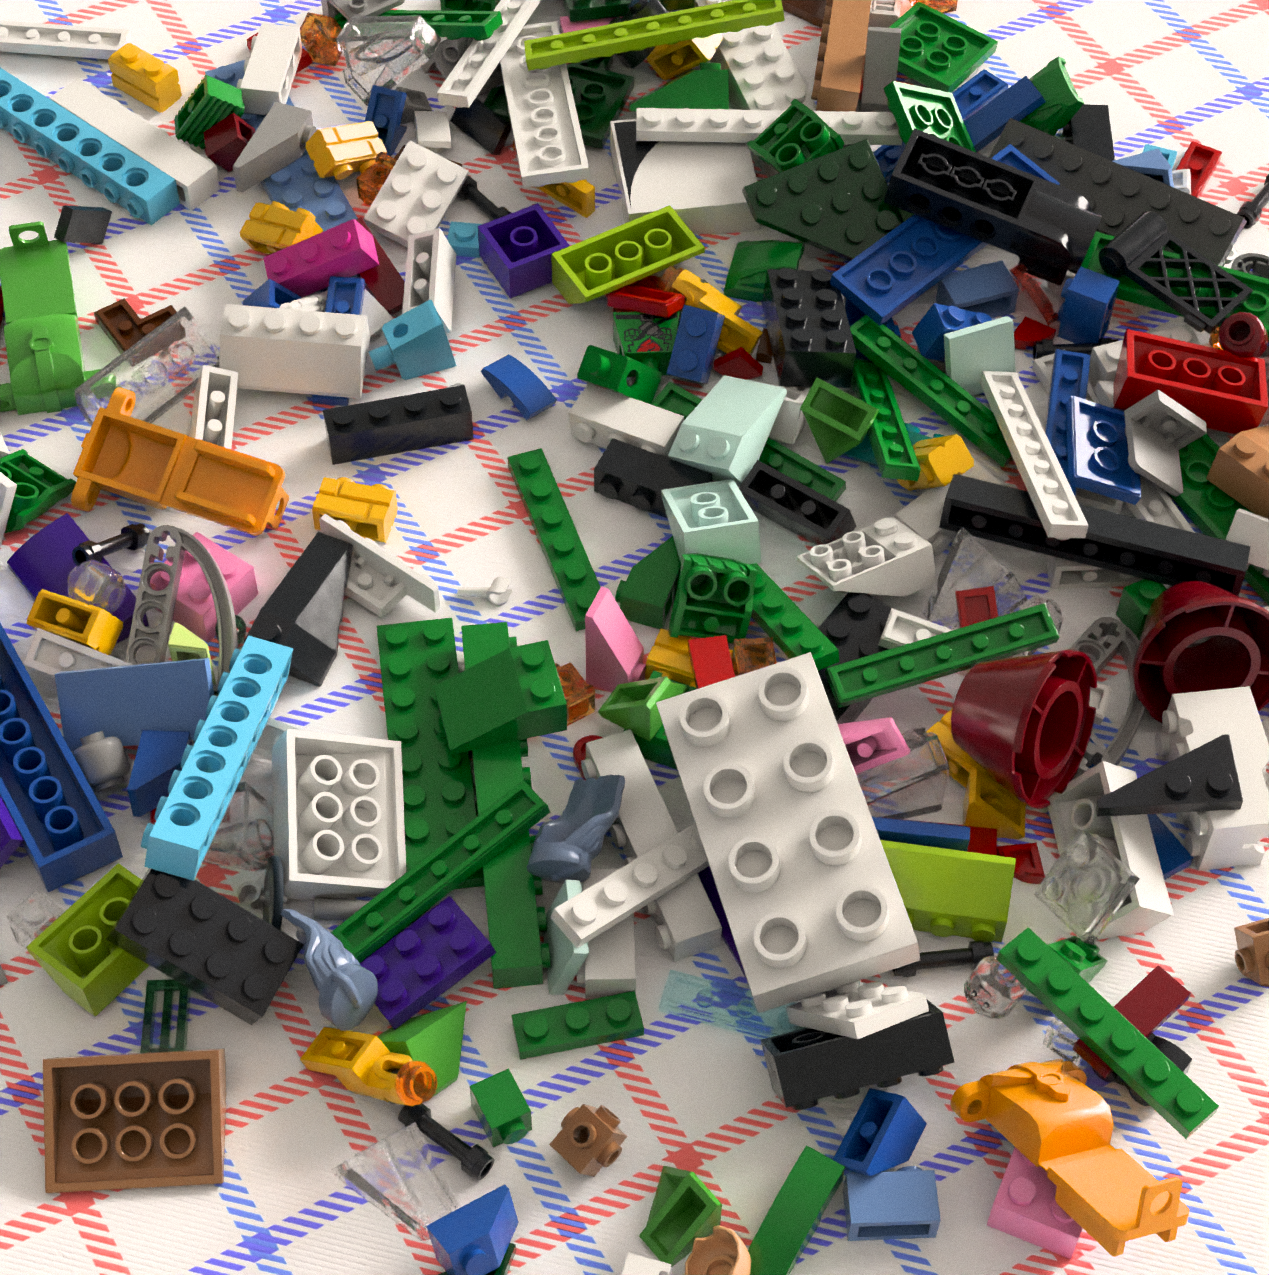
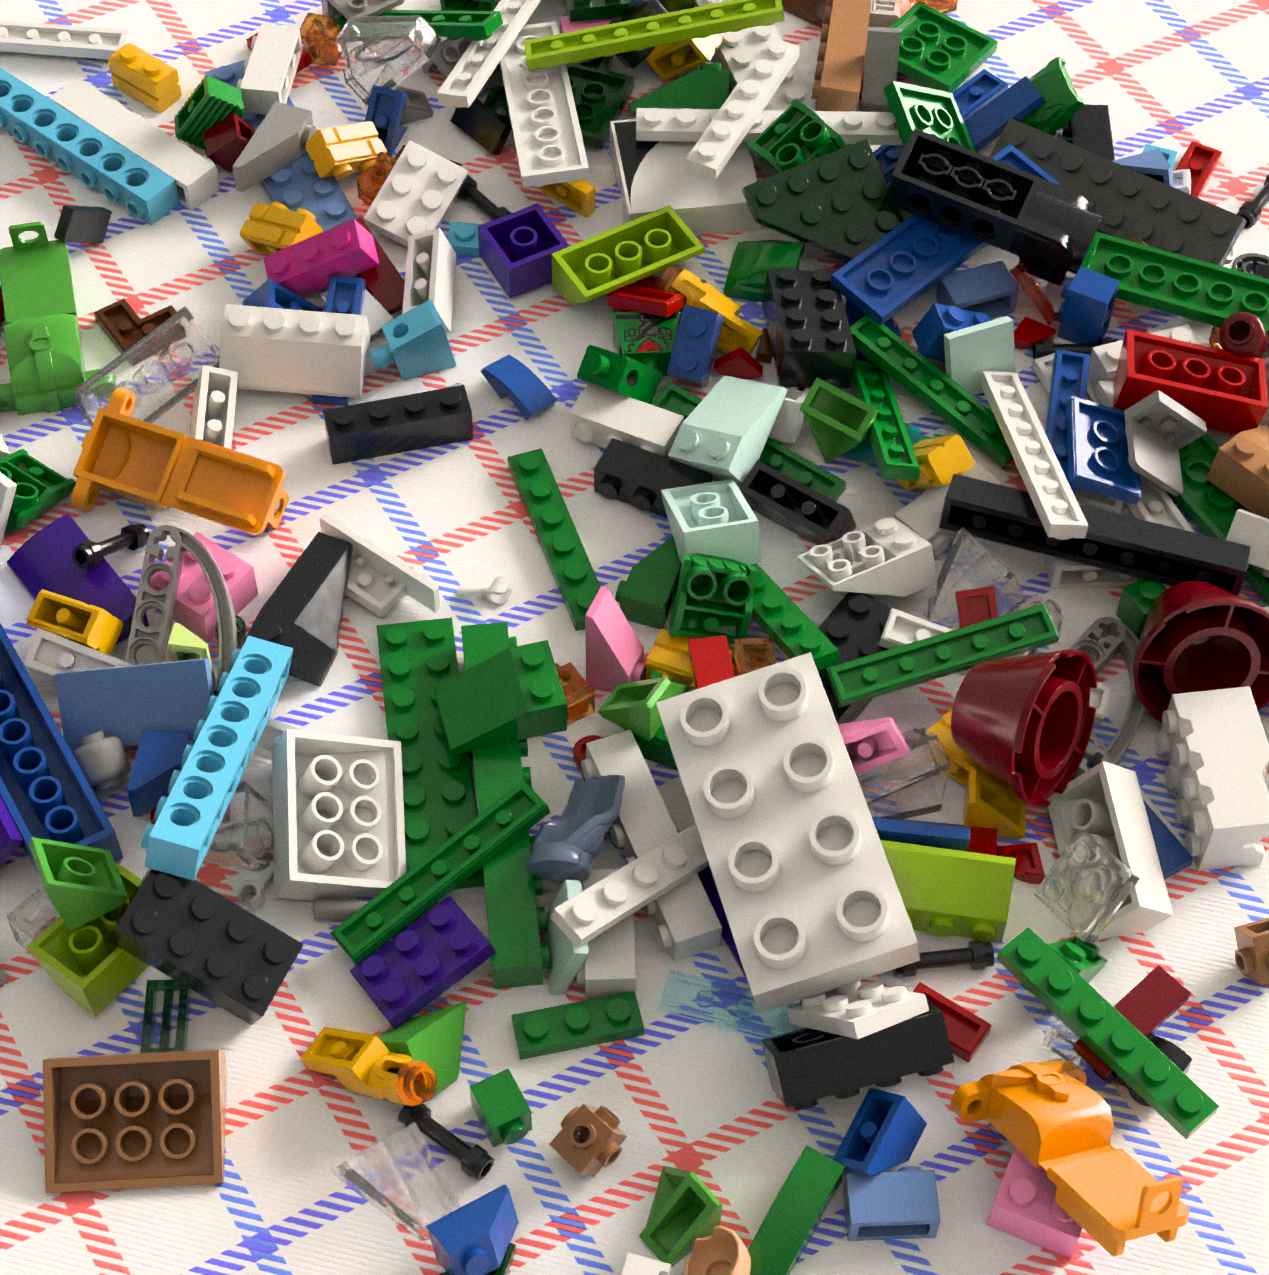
clear head [68,560,126,613] -> none
wheel [259,855,287,930] -> none
white axle [279,293,327,312] -> none
sand blue hair [280,909,378,1031] -> none
yellow brick [312,477,398,543] -> none
white slope [414,111,451,153] -> none
clear head [964,956,1026,1019] -> none
black wing [1096,734,1243,817] -> none
black piece [1098,211,1253,334] -> none
none -> bright green slope [29,837,128,931]
none -> white plate [685,37,800,180]
none -> red tile [913,982,992,1063]

